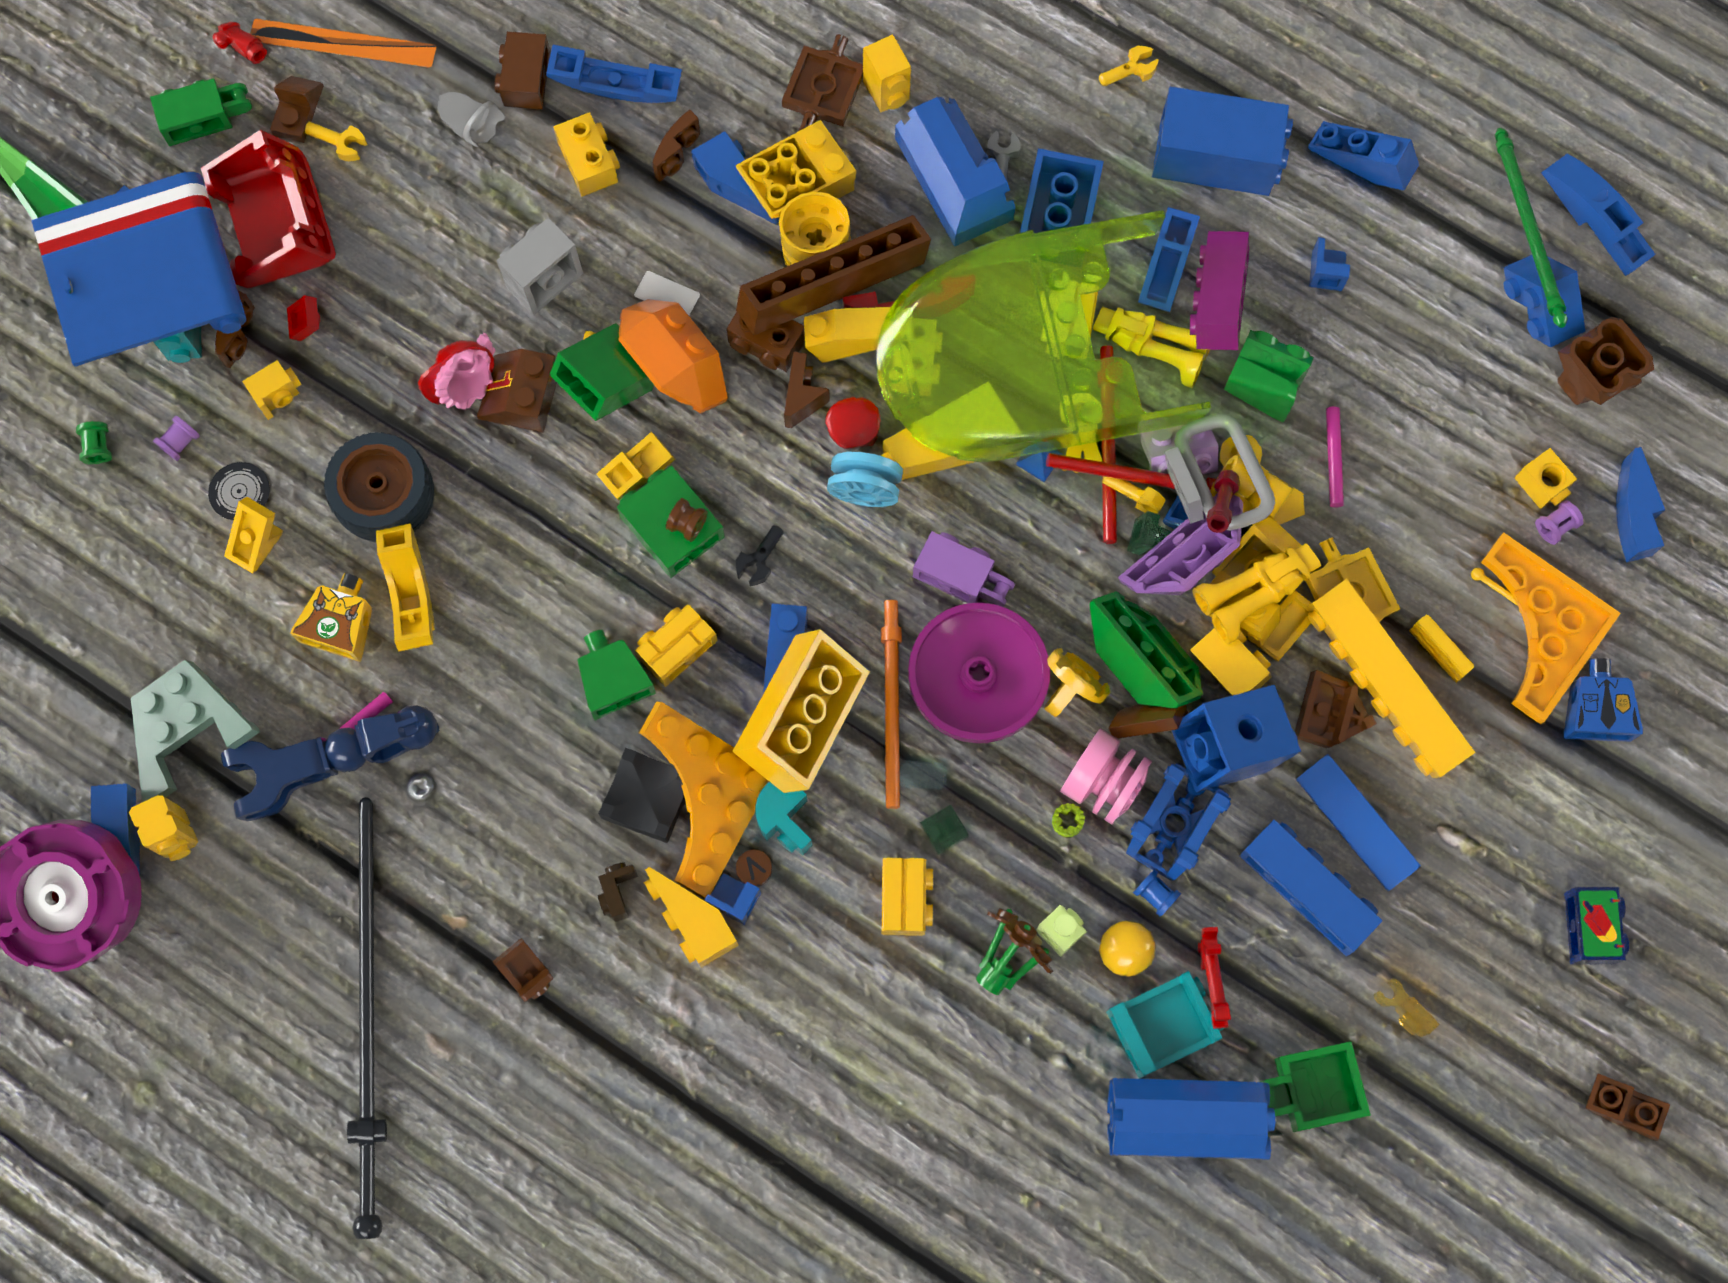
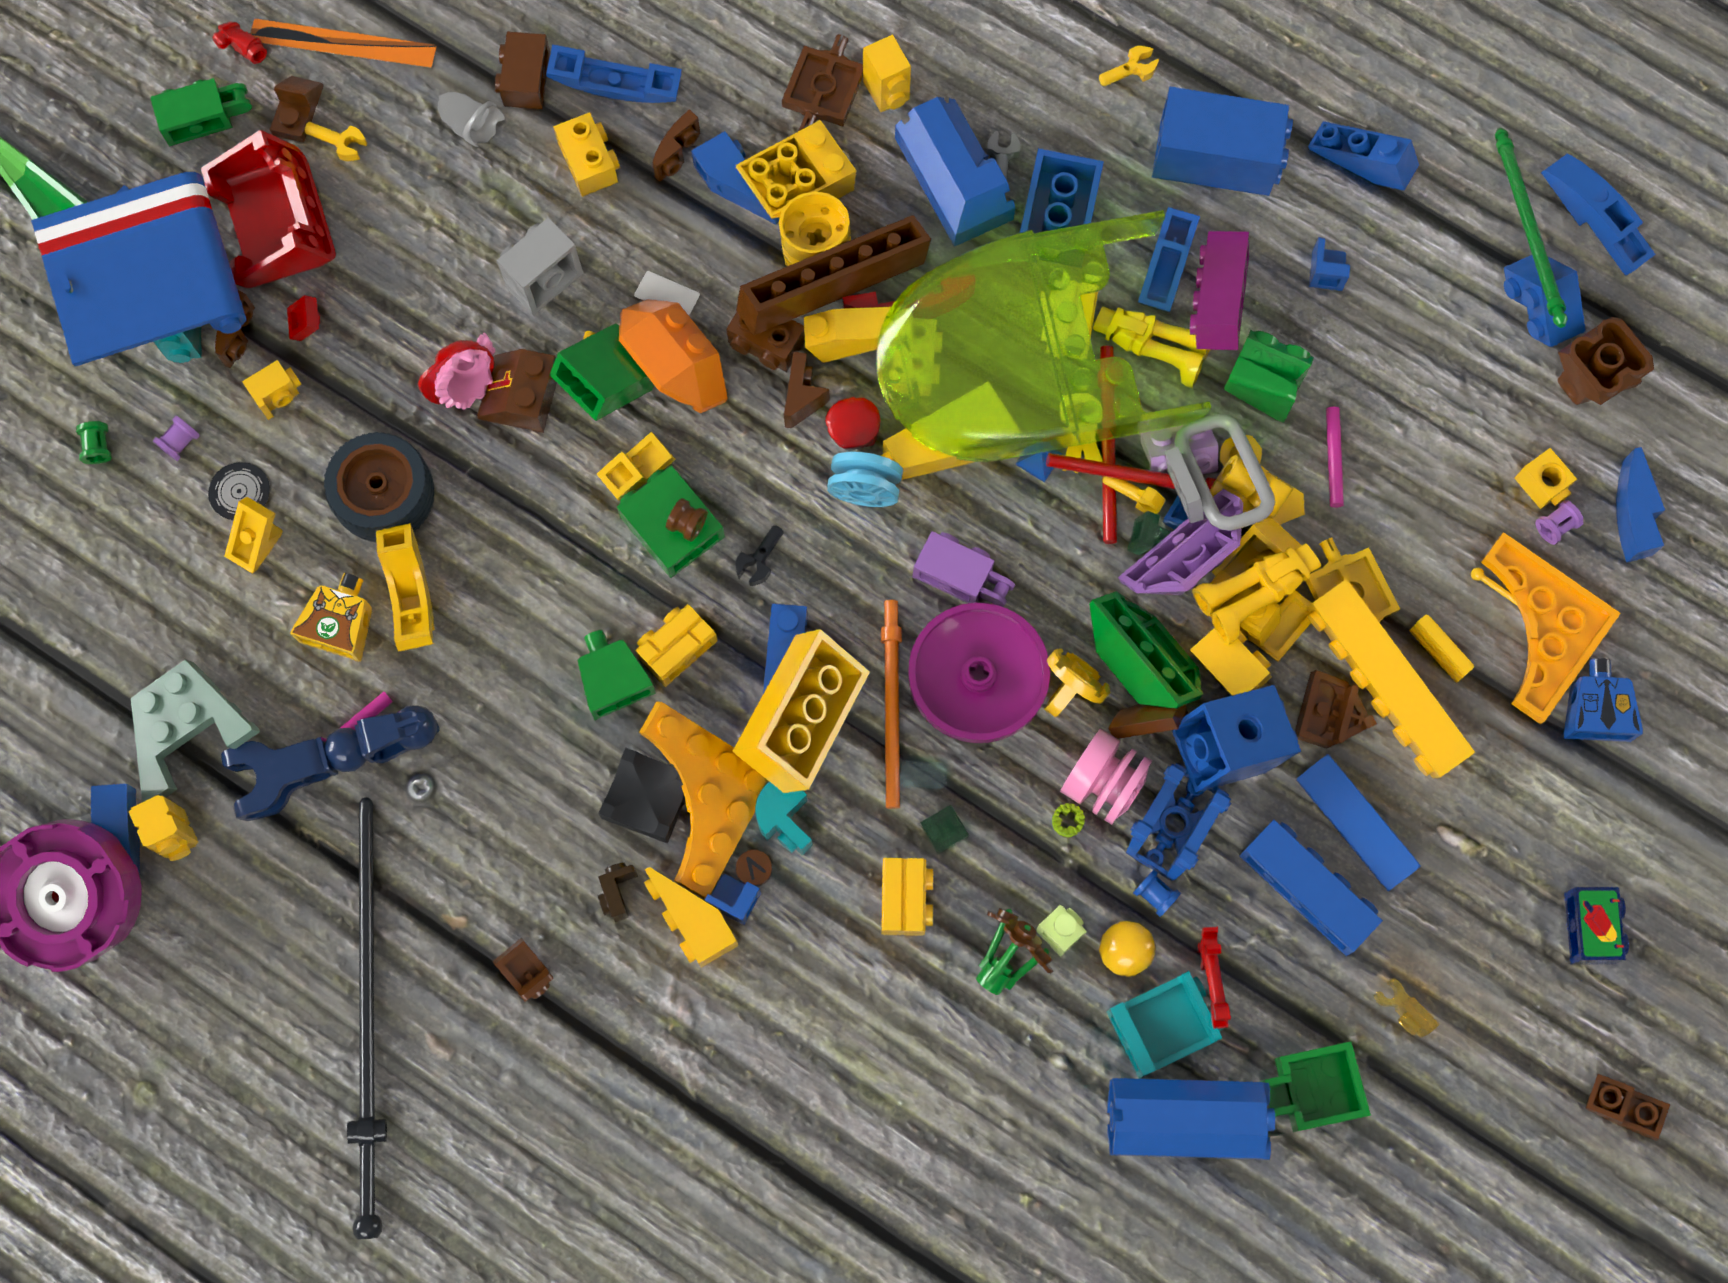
dark red bar [1206,470,1240,533] -> none

